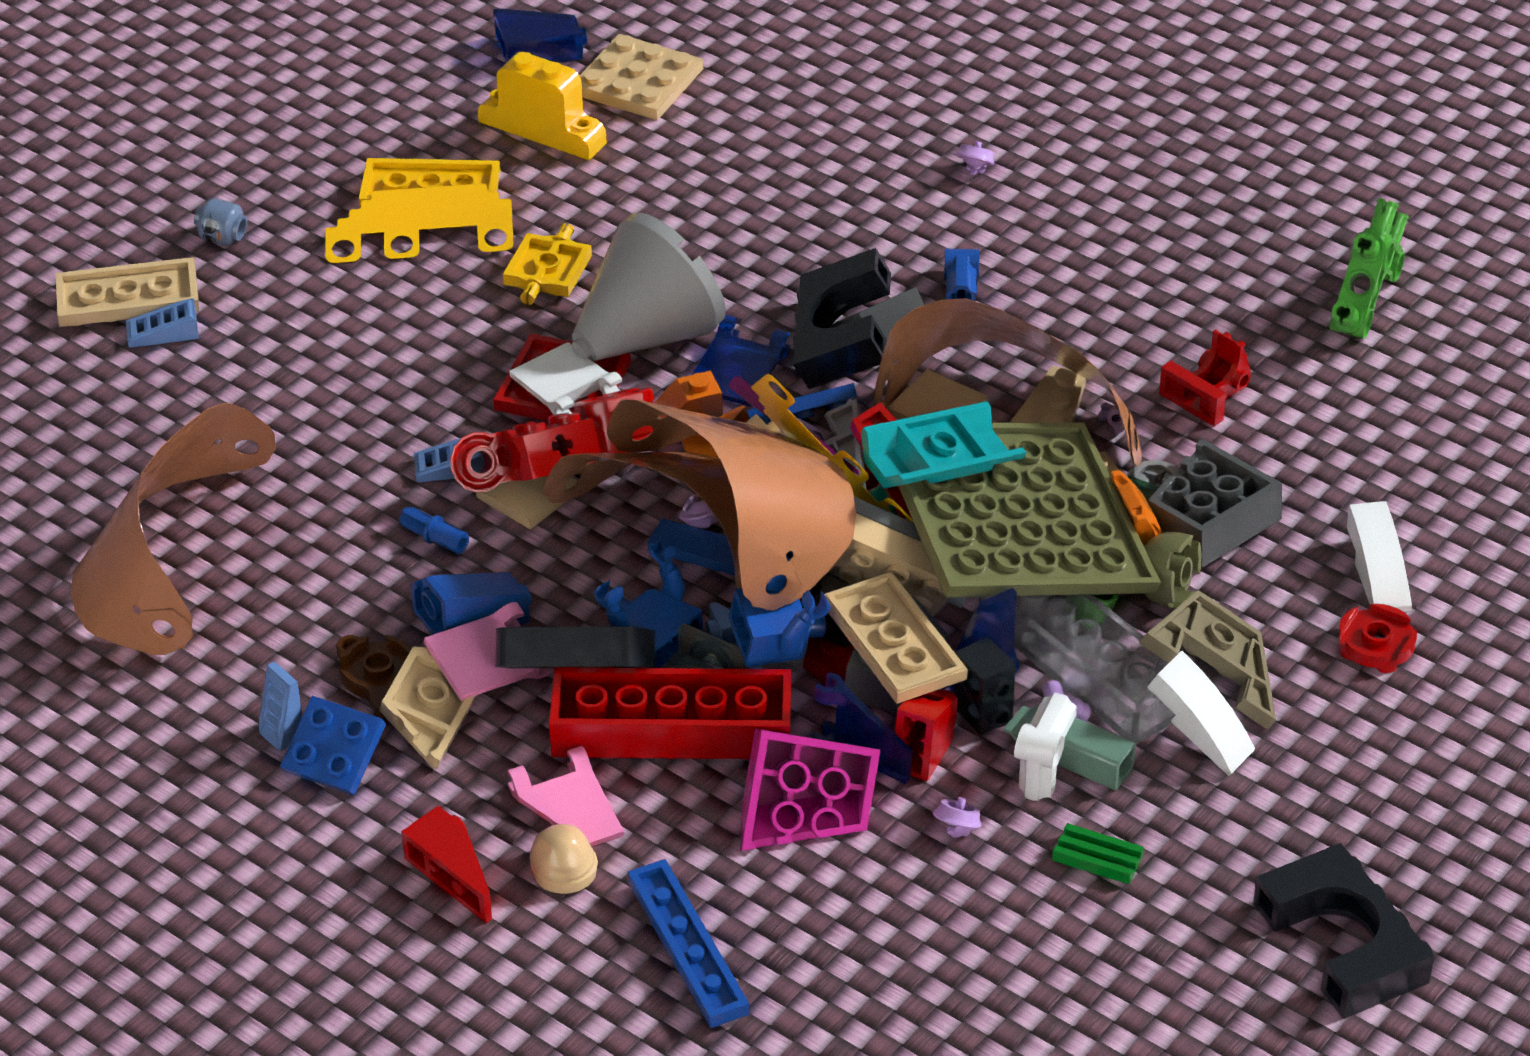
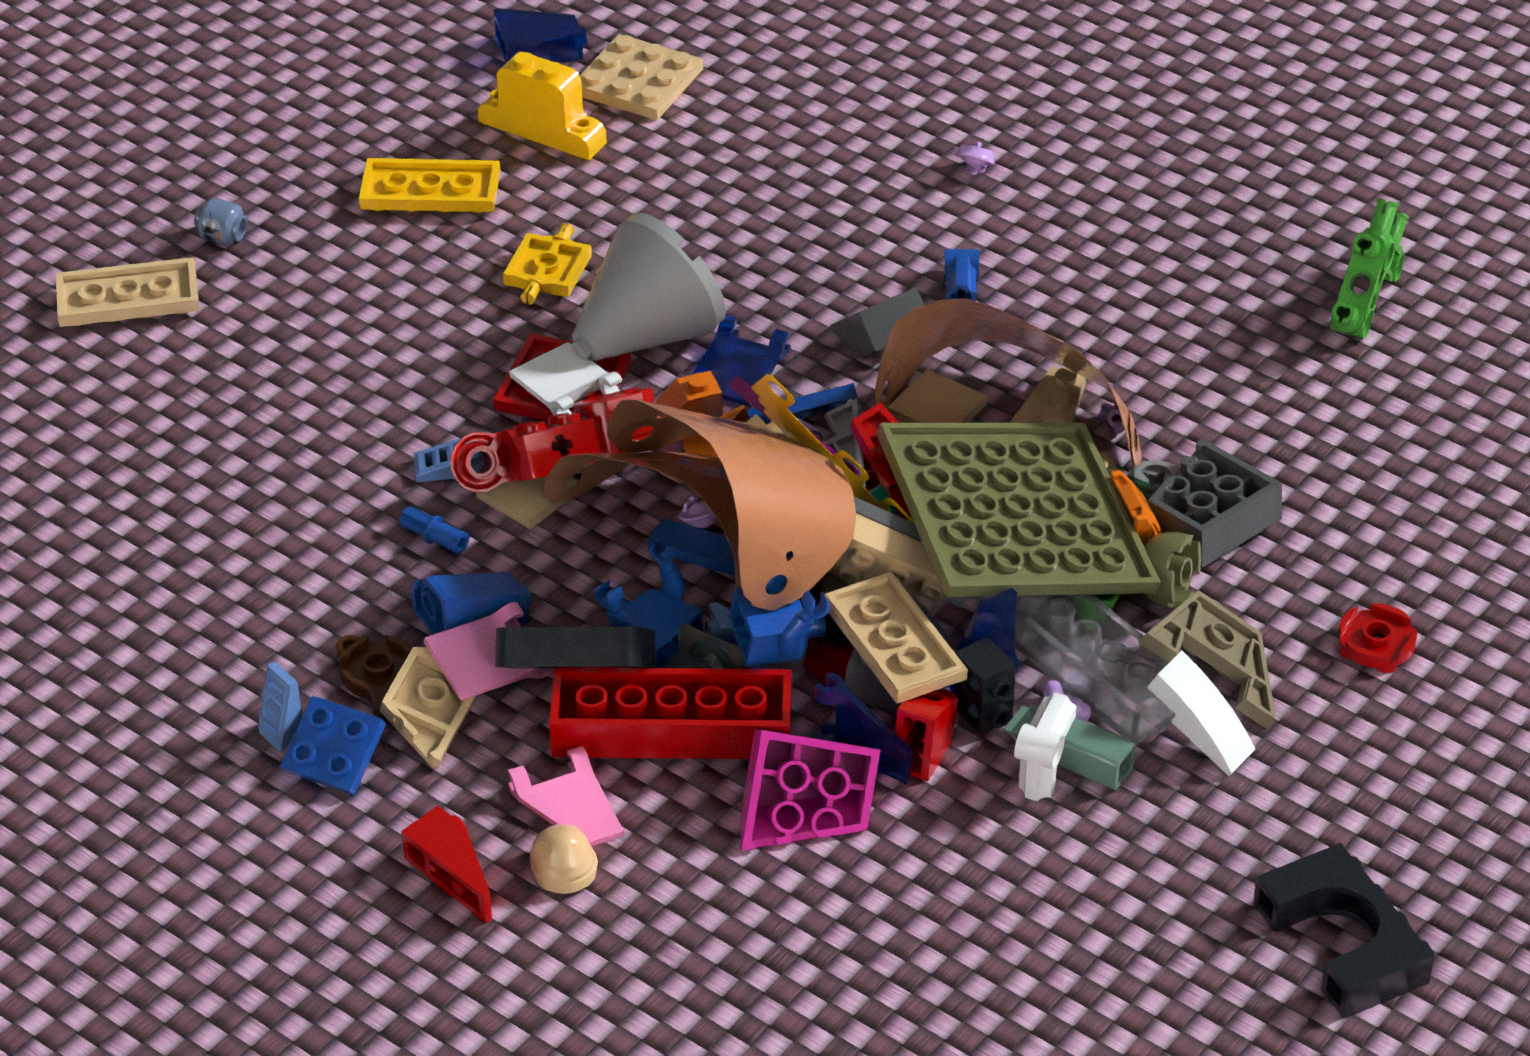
nougat piece [71,403,277,655] -> none
medium blue slope [126,298,199,348] -> none
yellow piece [325,183,513,263] -> none
blue plate [627,859,750,1028] -> none
black arch [791,248,891,389] -> none
teal piece [861,401,1027,489] -> none
lavender hat [932,797,982,838] -> none
green tile [1052,823,1144,885] -> none
red tile [1159,330,1251,427] -> none
white slope [1346,501,1412,612] -> none

